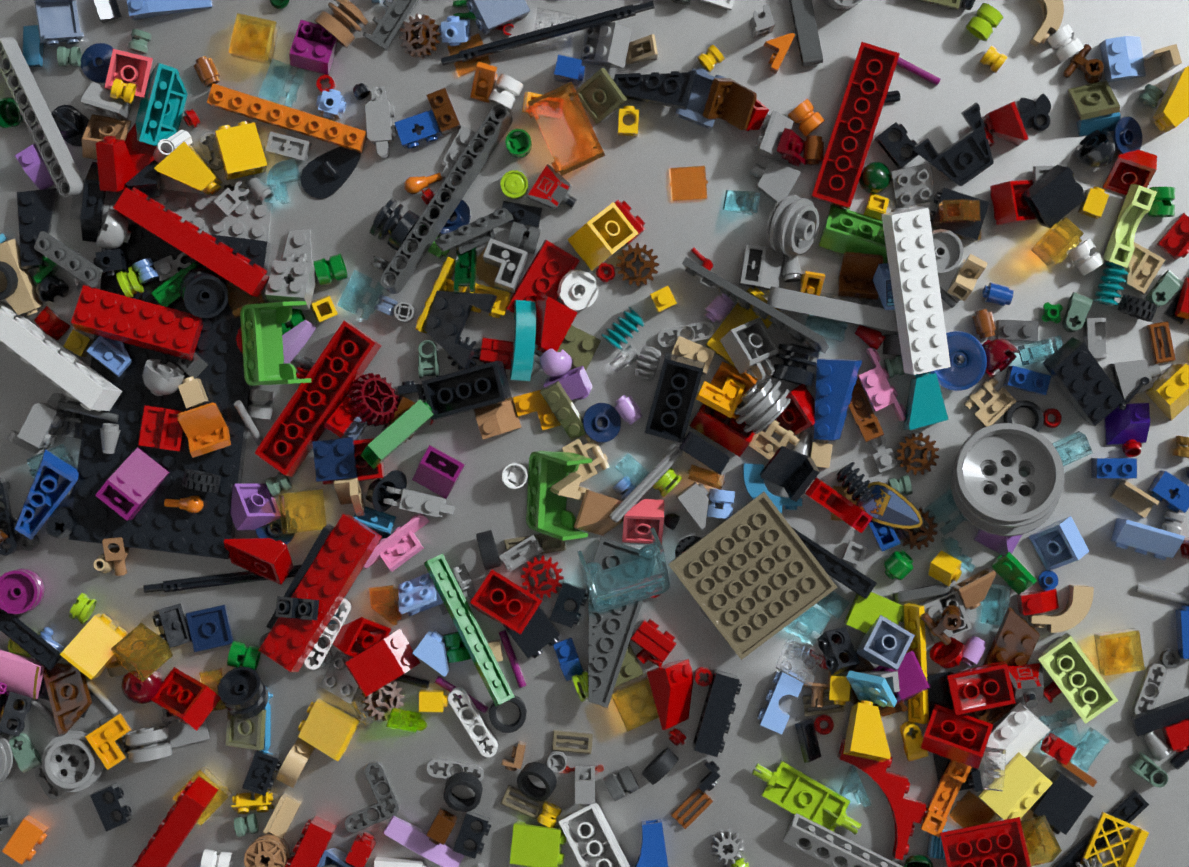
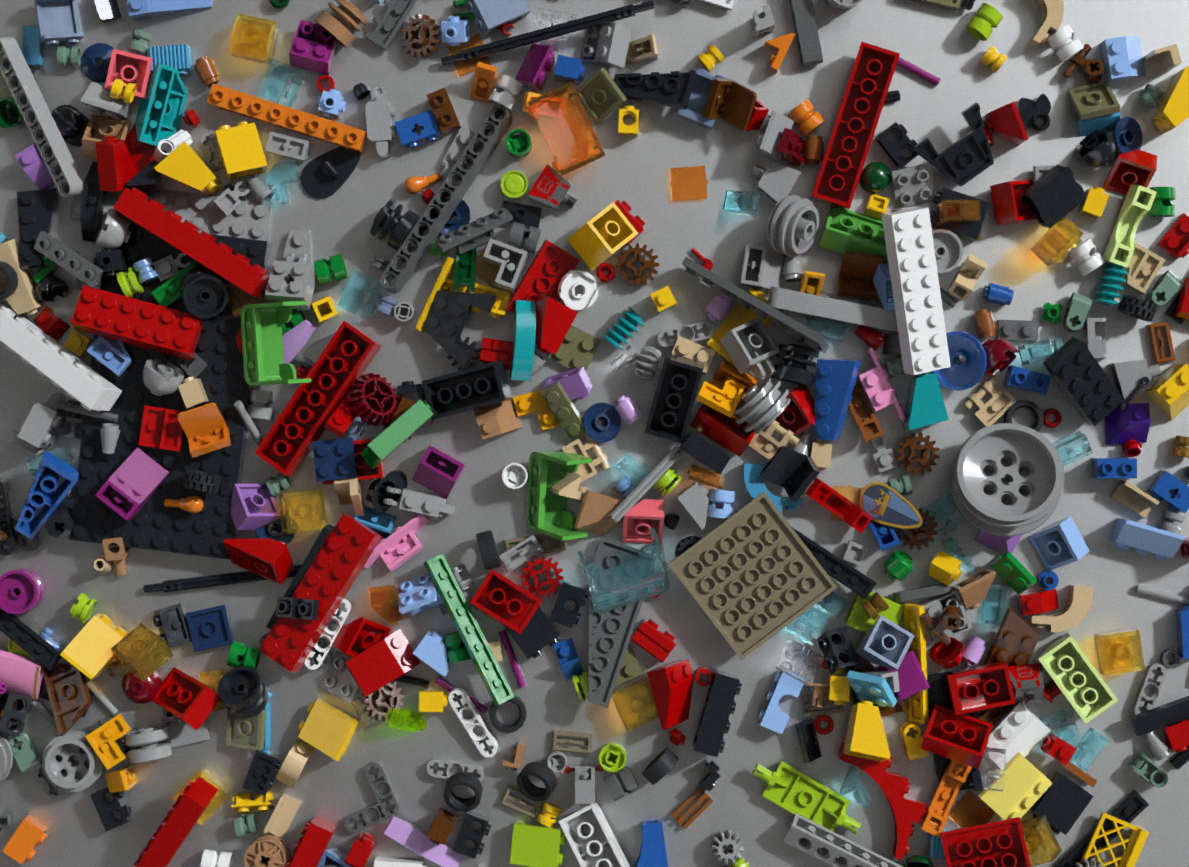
sand green piece [418,340,440,378] -> none
lavender hair [540,349,572,377] -> none
red hand [636,649,662,667] -> none
black piece [837,462,878,507] -> none
none -> light orange slope [105,764,137,793]
none -> dark azure brick [148,44,193,76]
none -> magenta slope [515,44,555,93]
none -> lime wheel [599,742,626,772]
none -> pearl gold wheel [861,592,889,620]

